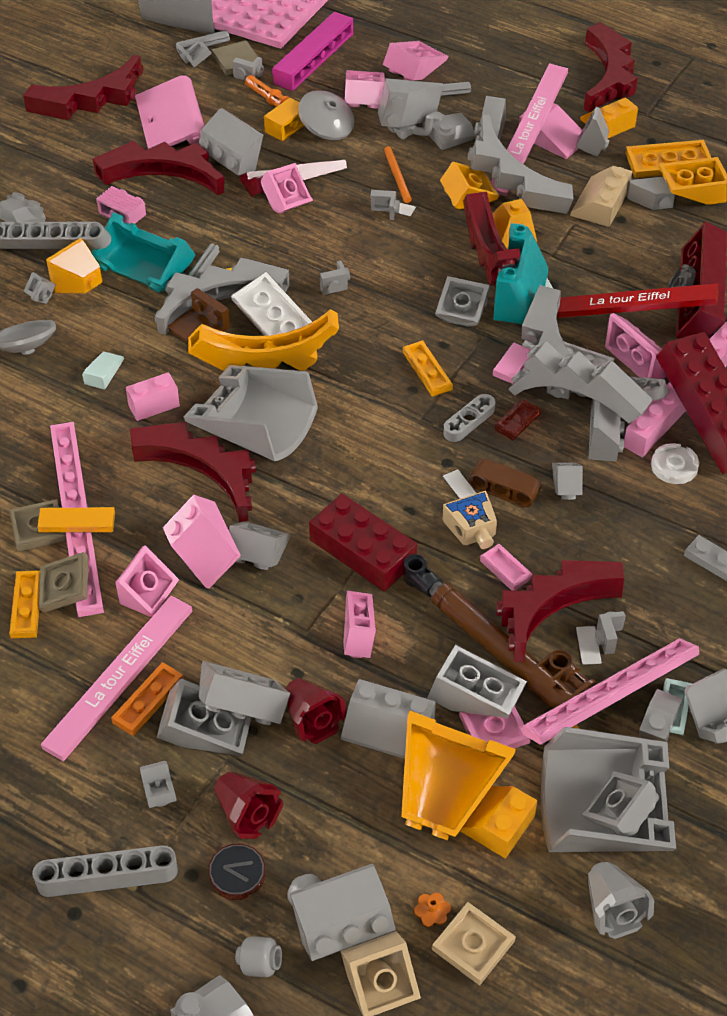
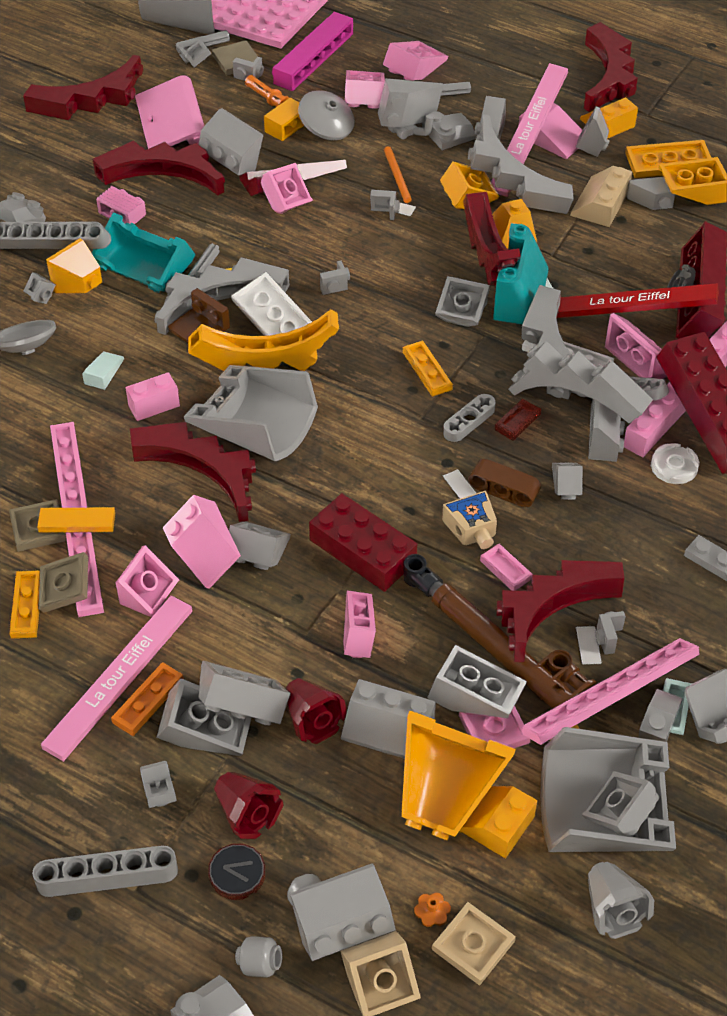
bright pink tile [493,343,531,384] -> none

